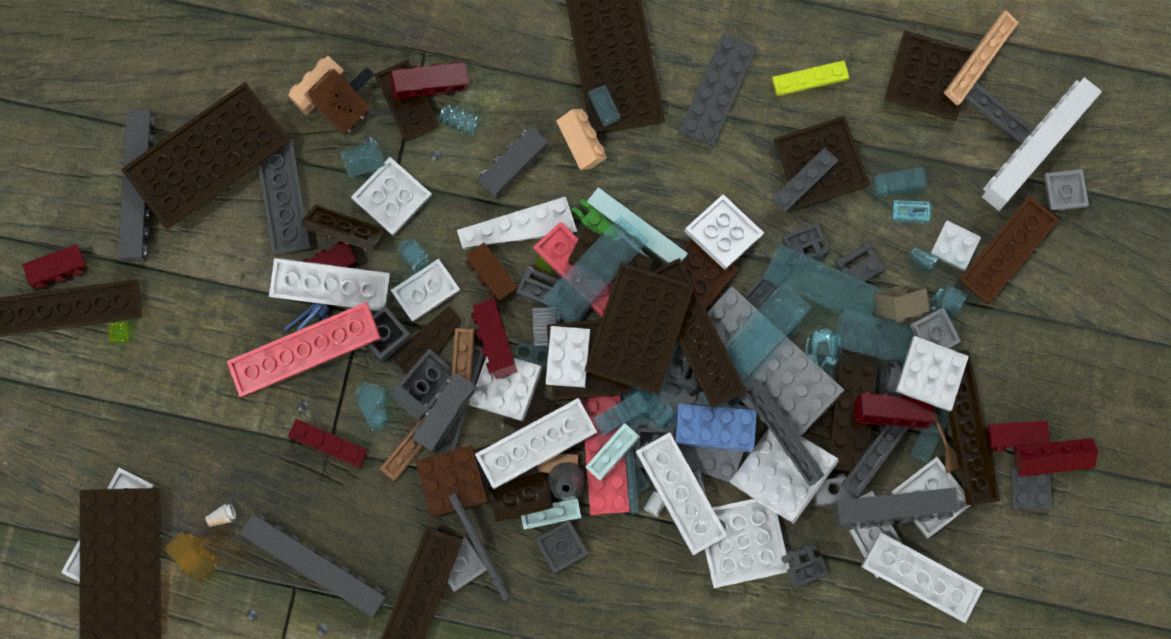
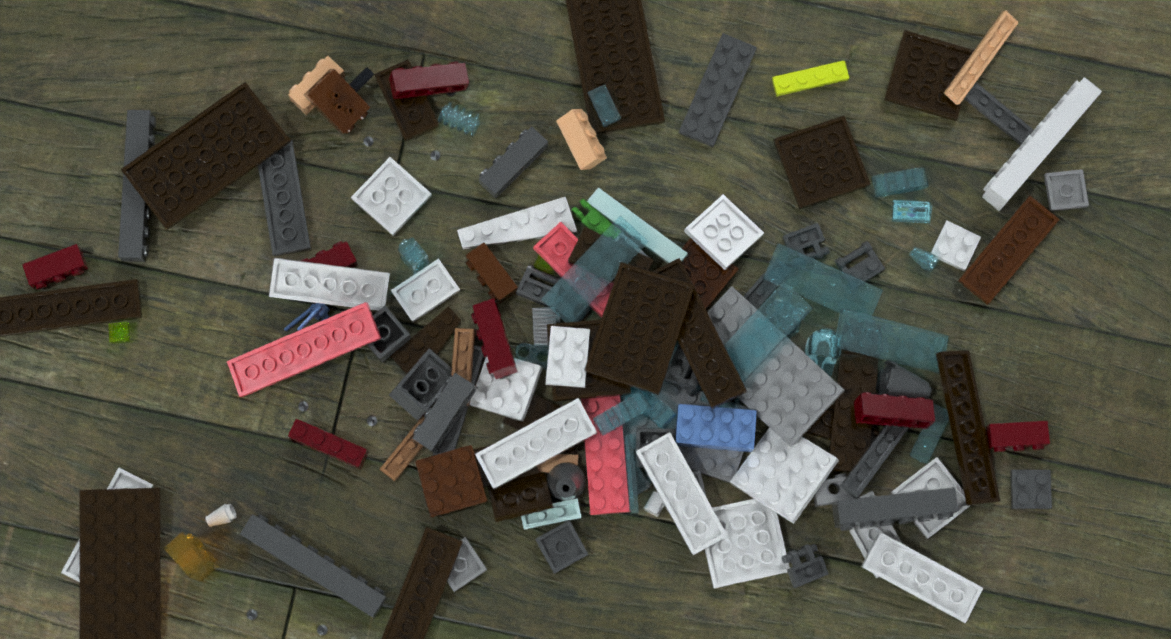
dark brown plate [301,204,386,252] -> none
clear light blue brick [340,140,385,178] -> none
clear light blue piece [355,381,389,434] -> none
dark grey bar [449,493,510,601] -> none
light aqua plate [586,423,640,481] -> none
dark grey plate [745,379,824,487] -> none
dark grey plate [771,148,838,213] -> none
dark tan brick [873,284,930,322] -> none
white plate [895,336,969,411] -> none
light grey plate [910,307,961,348] -> none
clear light blue brick [931,284,968,319] -> none
medium nougat piece [934,409,959,473] -> none
dark red brick [1014,438,1099,477] -> none

